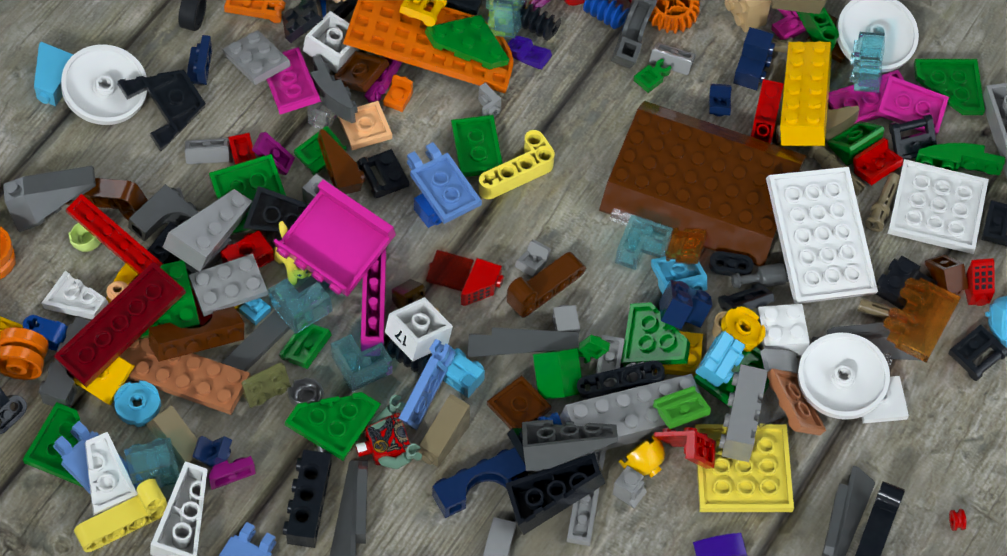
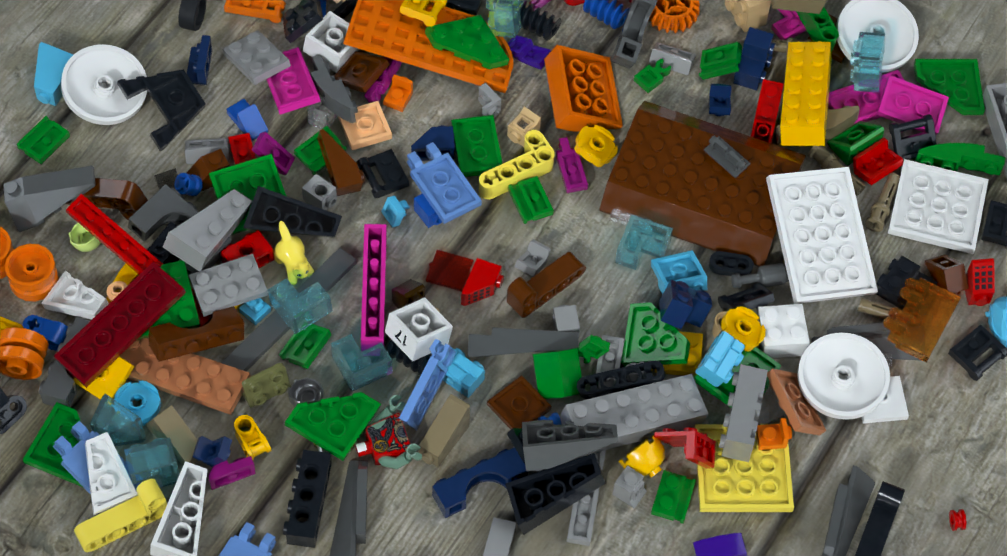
dark pink panel [274,179,396,297] -> none
bright green plate [653,386,711,429] -> none
clear orange plate [666,228,706,264] -> none
light grey slope [760,349,799,374] -> none
none -> orange wheel [5,244,59,302]
none -> green plate [17,116,70,164]
none -> clear light blue slope [90,394,146,446]
none -> clear smoke slope [154,168,178,190]
none -> blue wheel [175,173,202,196]
none -> reddish brown slope [187,149,230,191]
none -> blue slope [226,99,268,141]
none -> yellow piece [234,415,271,461]
none -> medium azure tile [381,196,410,228]
none -> dark blue slope [411,125,455,161]
none -> tan window [507,106,541,147]
none -> green plate [508,176,554,224]
none -> orange slope [544,45,623,132]
none -> magenta hinge [556,137,588,193]
none -> yellow plate [574,125,618,167]
none -> green plate [651,470,696,524]
none -> green plate [699,42,742,80]
none -> dark grey hinge [704,135,751,178]
none -> orange bracket [756,418,792,450]

